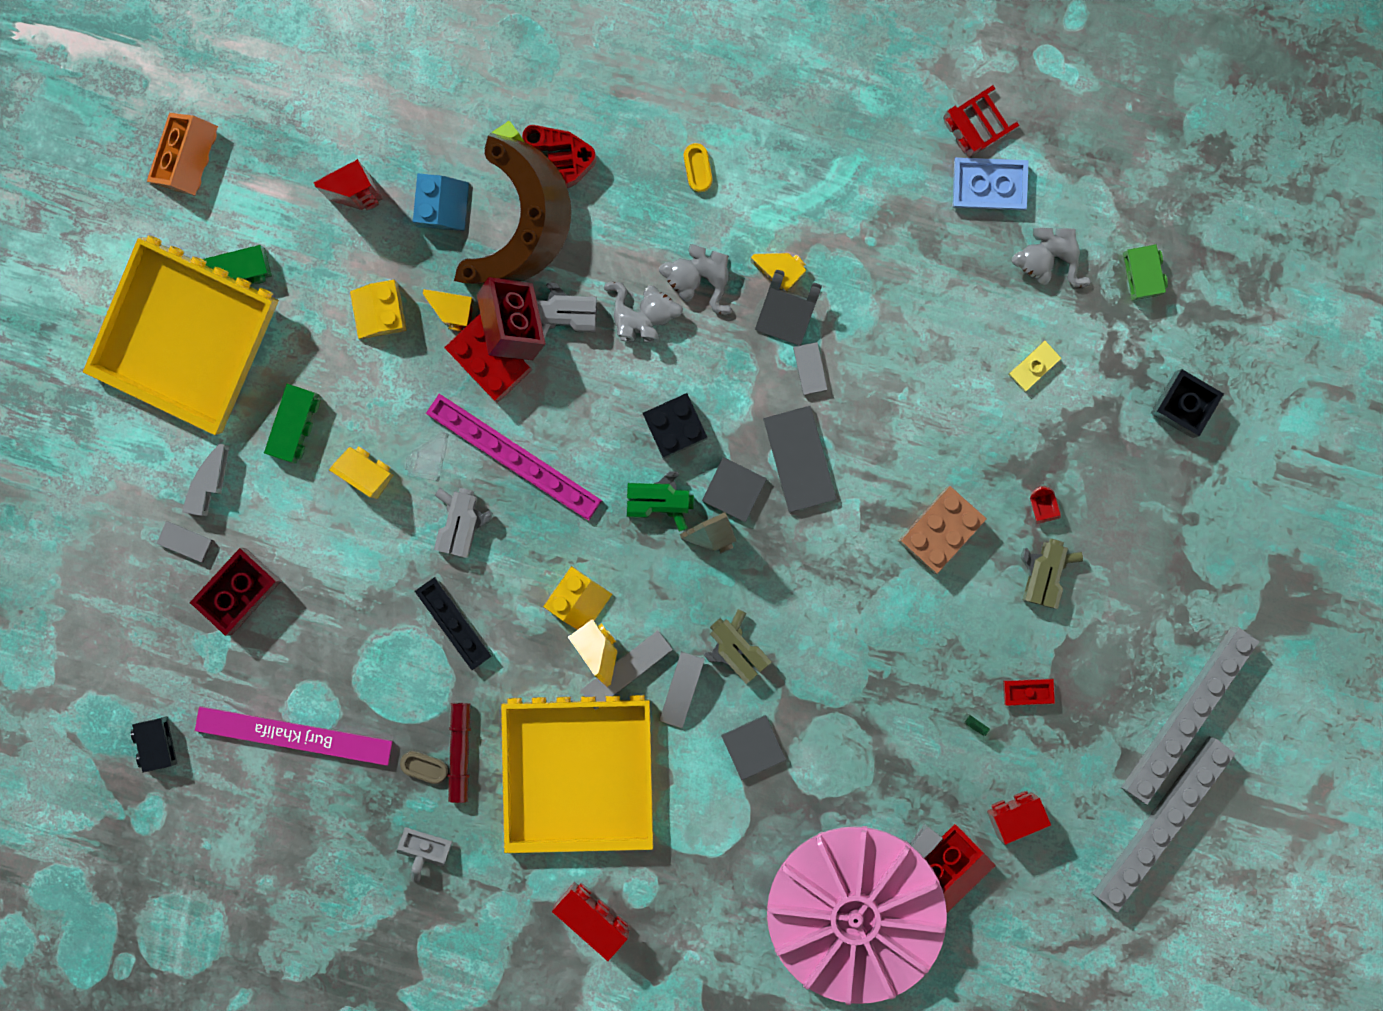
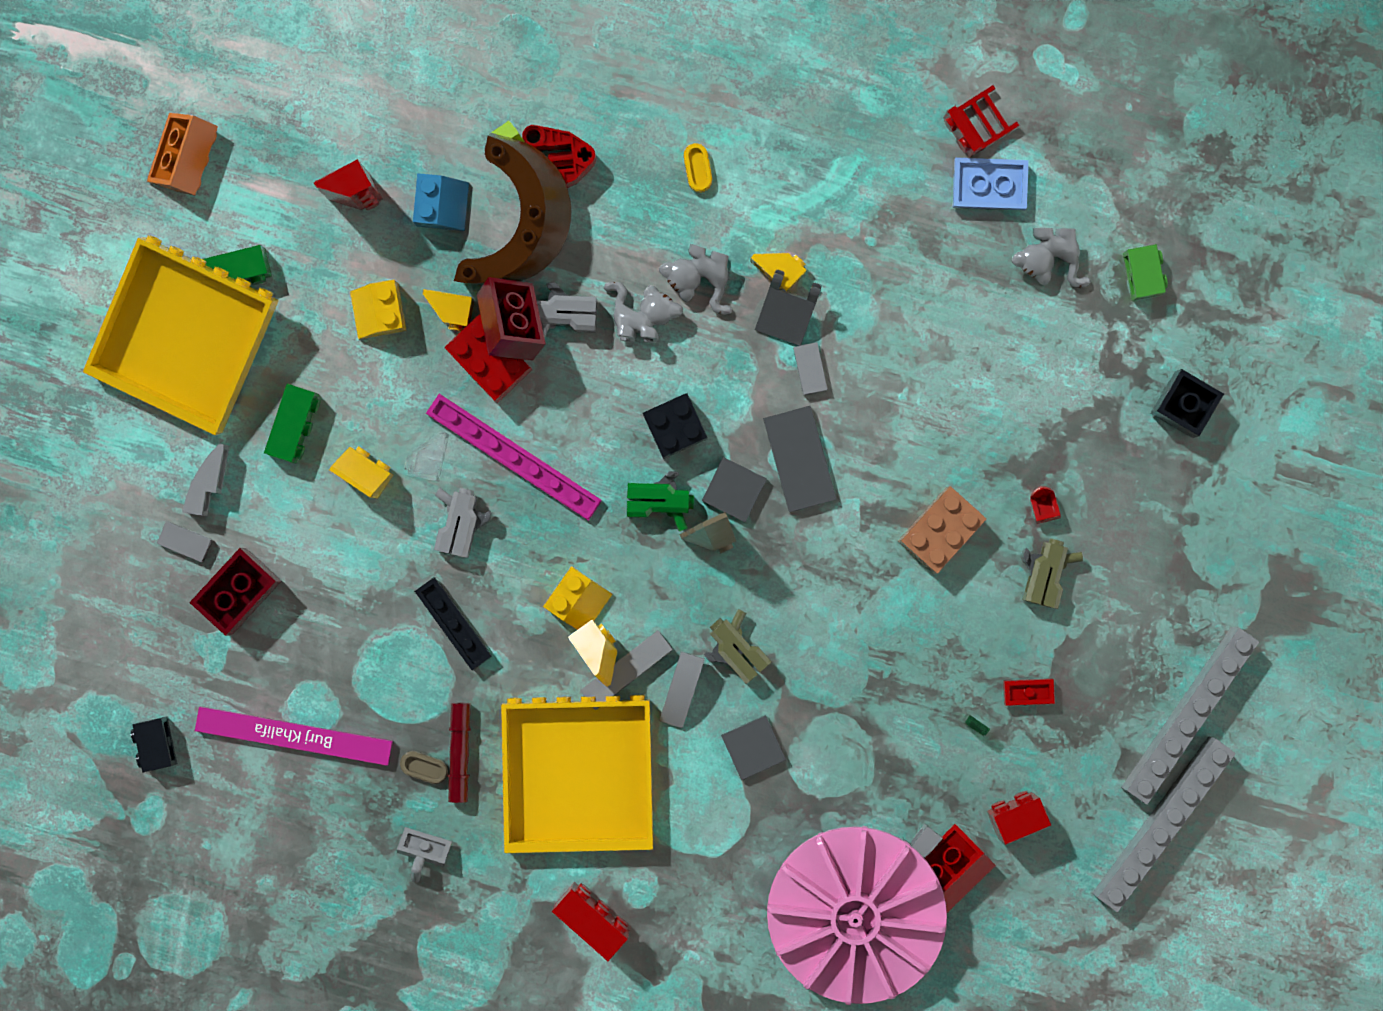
light yellow plate [1008,341,1061,392] -> none

